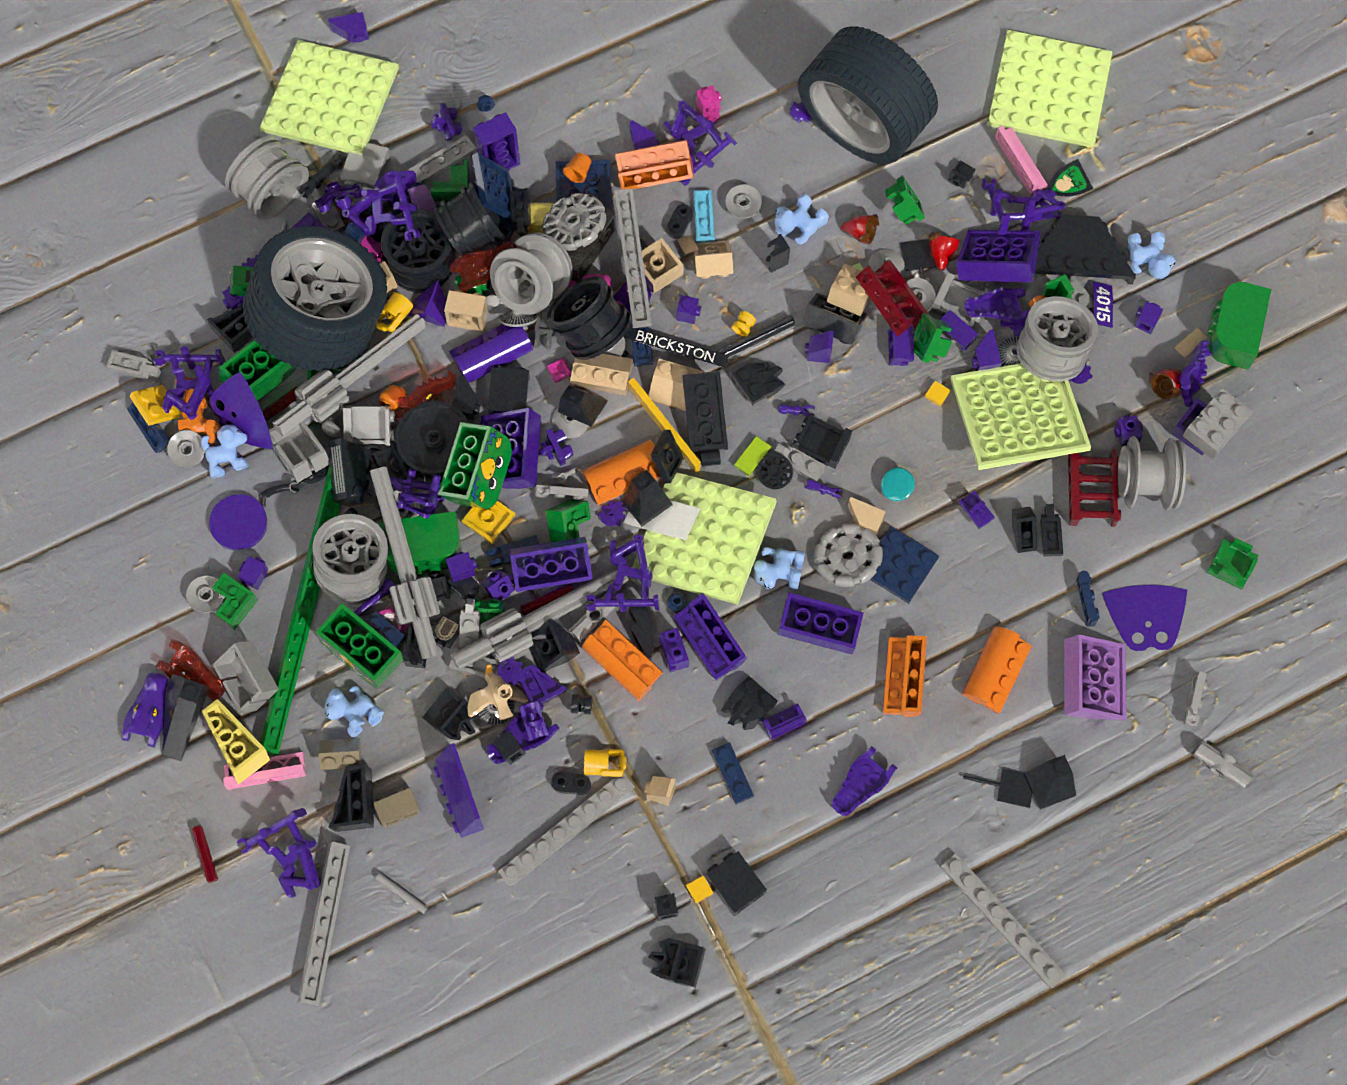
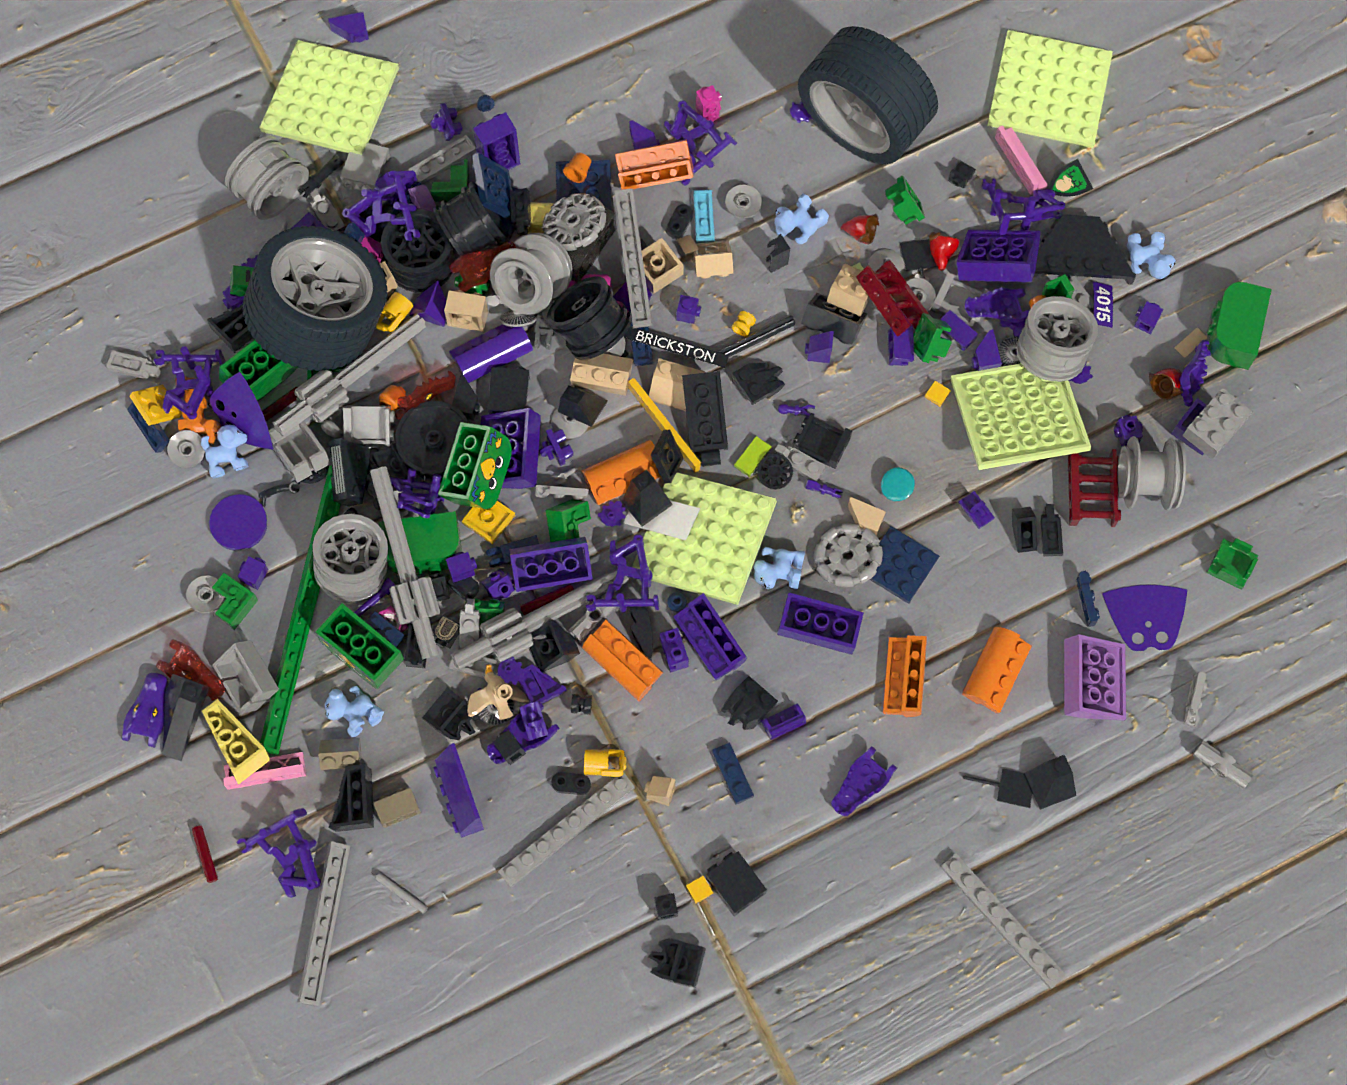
dark purple plant [315,181,363,213] -> none
dark pink tile [547,358,571,383] -> none

